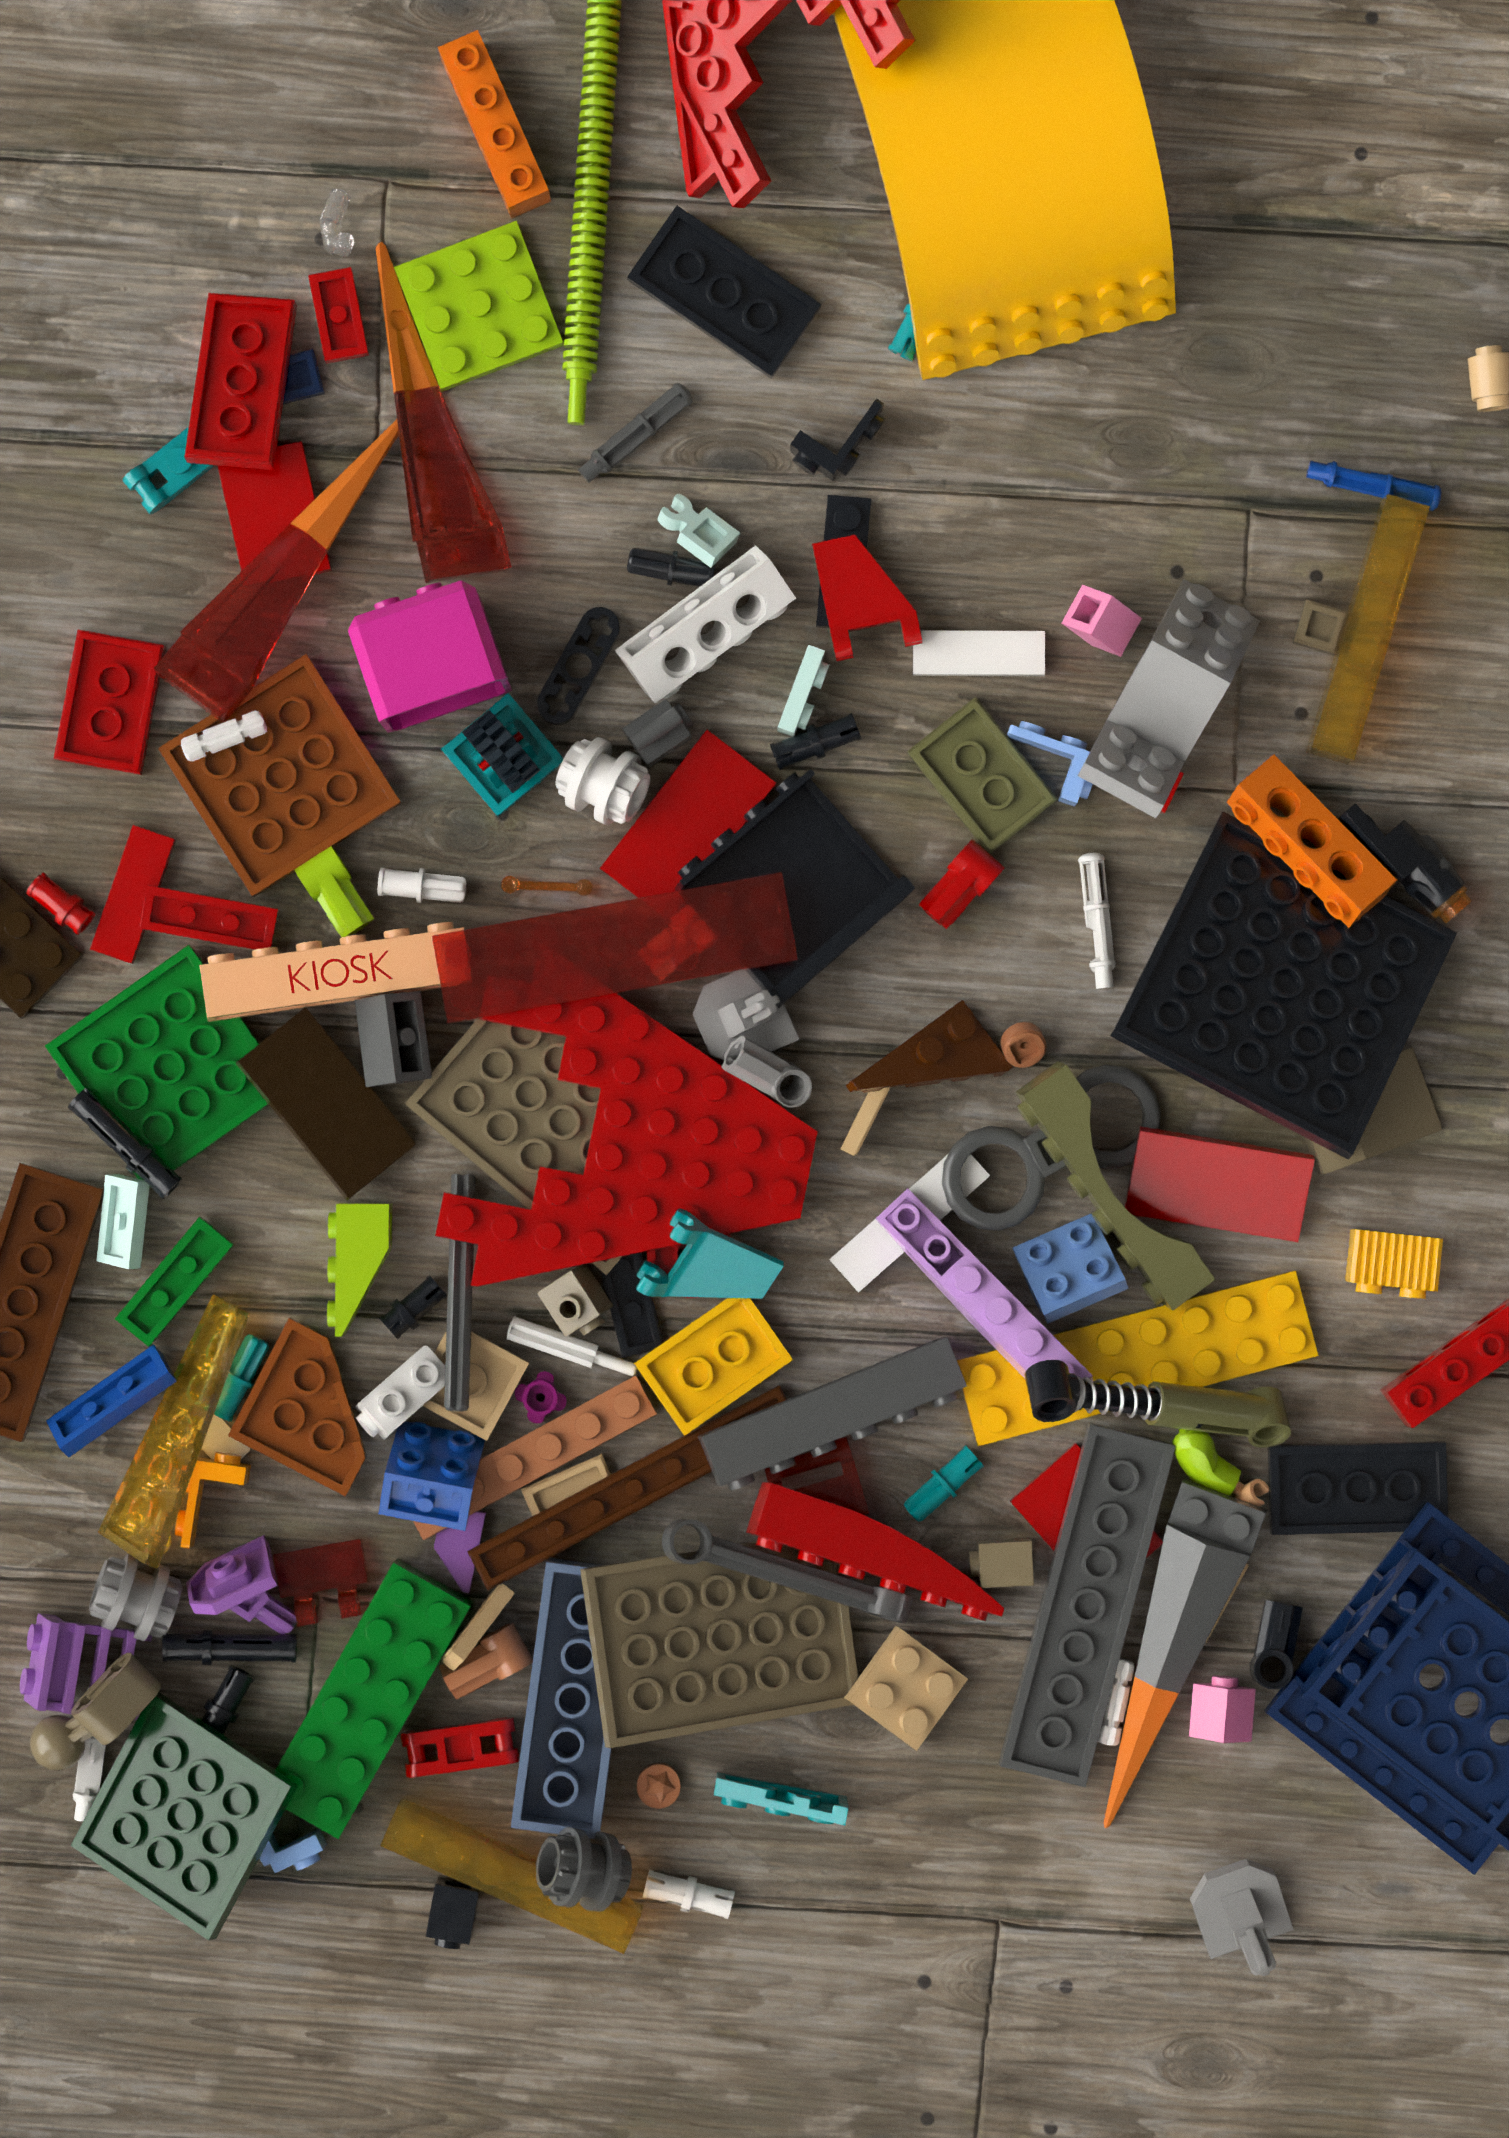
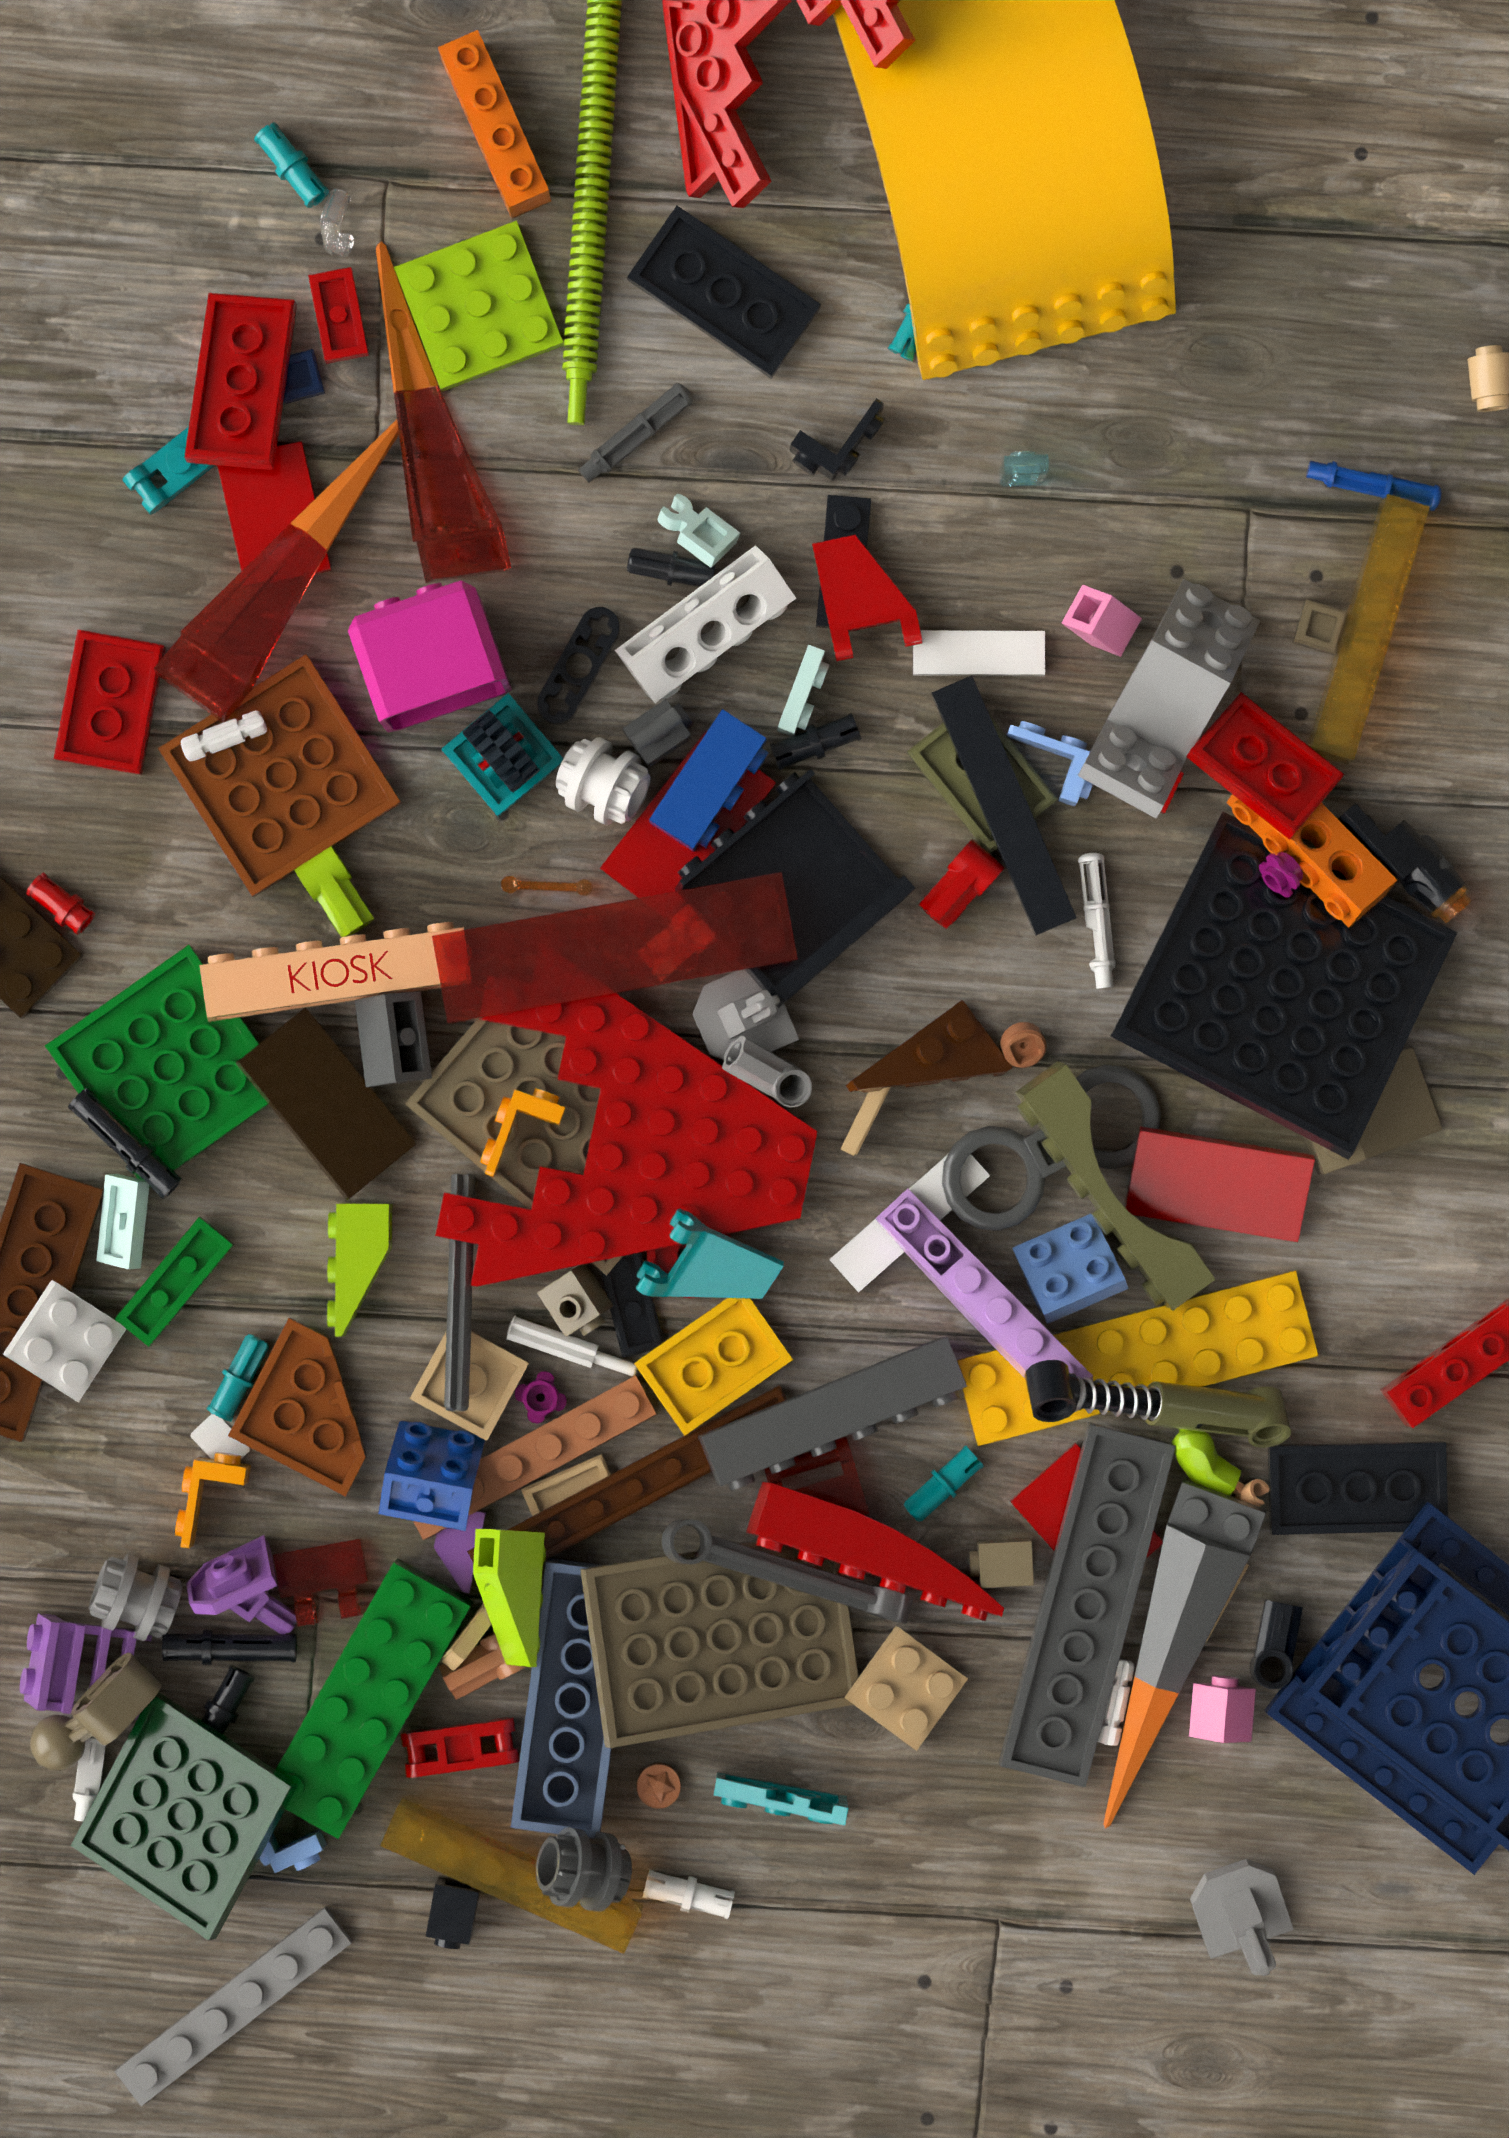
blue plate [46,1344,177,1458] -> none
red tile [90,825,176,964] -> none
clear yellow wing [98,1294,250,1569] -> none
red plate [139,885,278,950] -> none
white bracket [355,1346,445,1440] -> none
white axle [377,867,467,903] -> none
black pin [379,1275,447,1340] -> none
yellow brick [1345,1229,1443,1299] -> none
none -> white plate [3,1280,126,1403]
none -> light grey plate [114,1906,353,2106]
none -> teal pin [254,122,329,208]
none -> lime slope [473,1529,546,1667]
none -> light orange bracket [480,1088,566,1178]
none -> blue brick [649,709,769,852]
none -> black tile [931,675,1077,936]
none -> clear light blue plate [999,451,1049,487]
none -> red tile [1186,692,1345,840]
none -> magenta plate [1259,852,1303,898]

